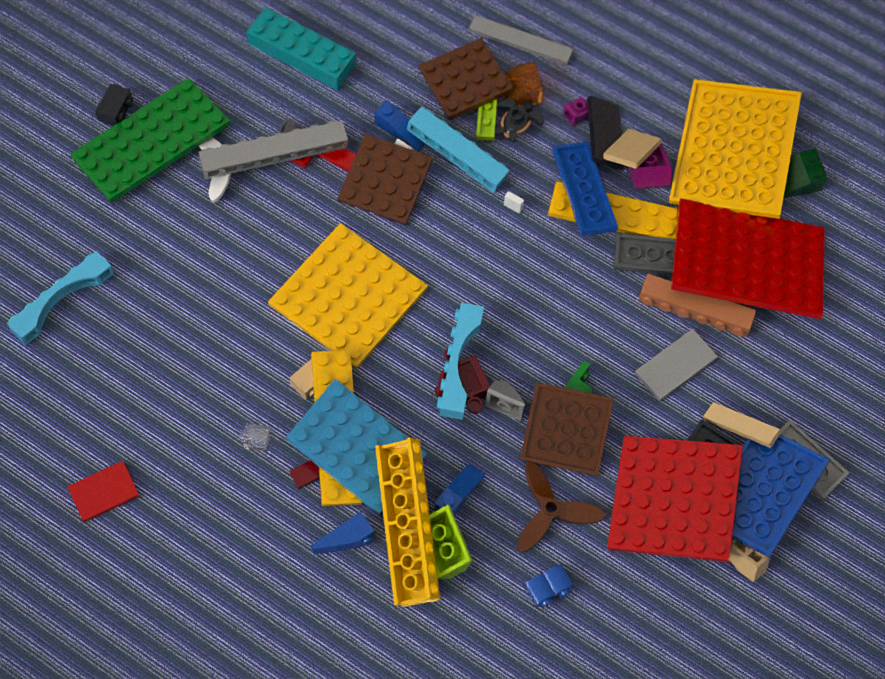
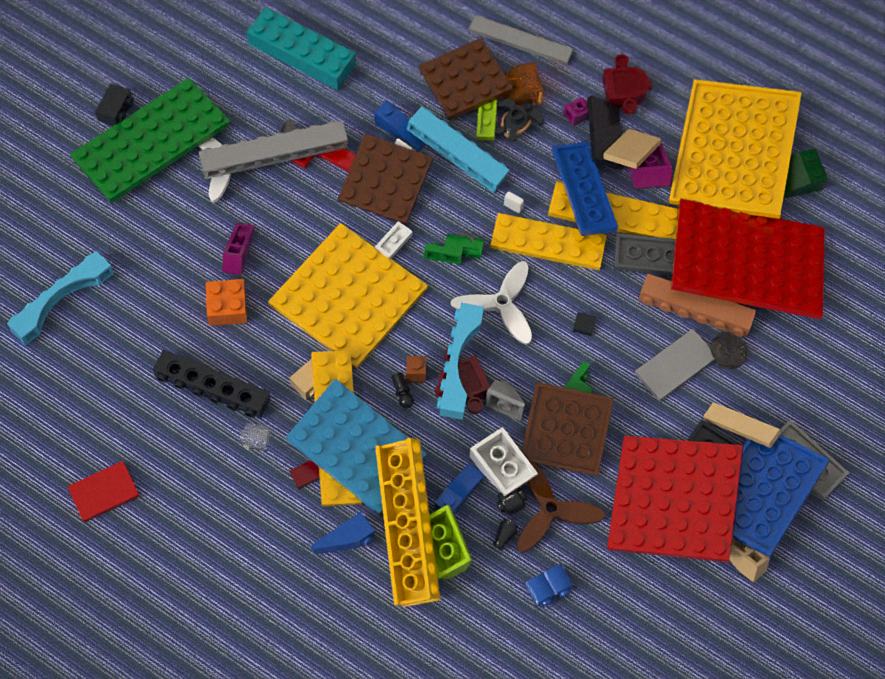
none -> black brick [153,349,271,419]
none -> orange brick [206,279,248,326]
none -> magenta slope [222,223,255,275]
none -> white plate [375,221,413,259]
none -> black pin [391,373,414,409]
none -> dark orange brick [406,356,426,383]
none -> green plate [424,232,484,265]
none -> white piece [451,261,532,344]
none -> white slope [470,427,538,496]
none -> yellow plate [490,213,607,270]
none -> black cone [493,518,518,550]
none -> black head [496,487,527,515]
none -> black tile [573,312,596,336]
none -> dark red piece [602,54,652,115]
none -> clear smoke plate [709,332,749,369]

